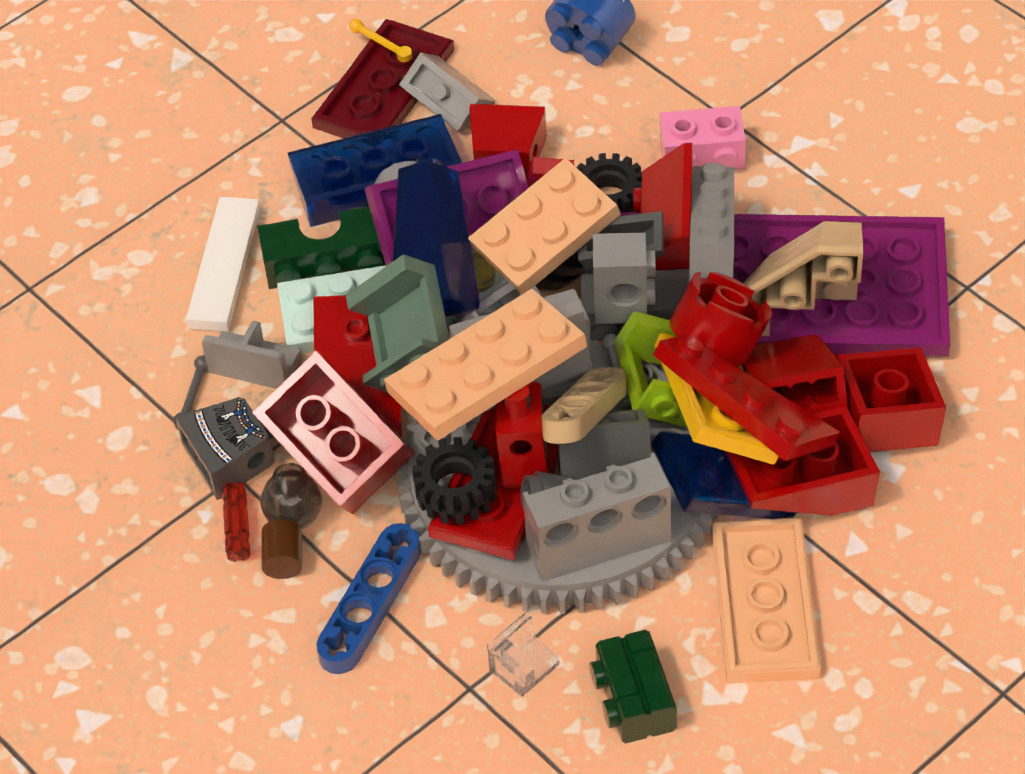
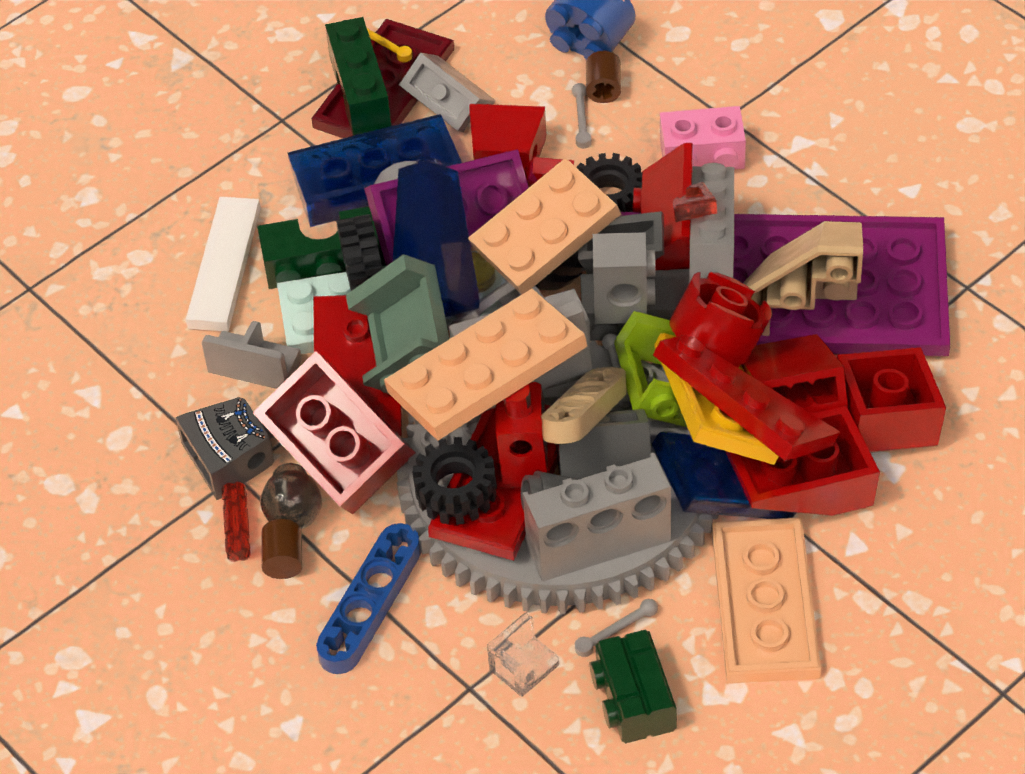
dark grey hinge [173,355,208,430] -> none
none -> dark green arch [325,17,392,139]
none -> black tyre [336,214,382,291]
none -> light grey hinge [572,83,592,149]
none -> light grey hinge [575,599,658,657]
none -> reddish brown piece [586,51,621,103]
none -> clear red tile [673,182,717,222]

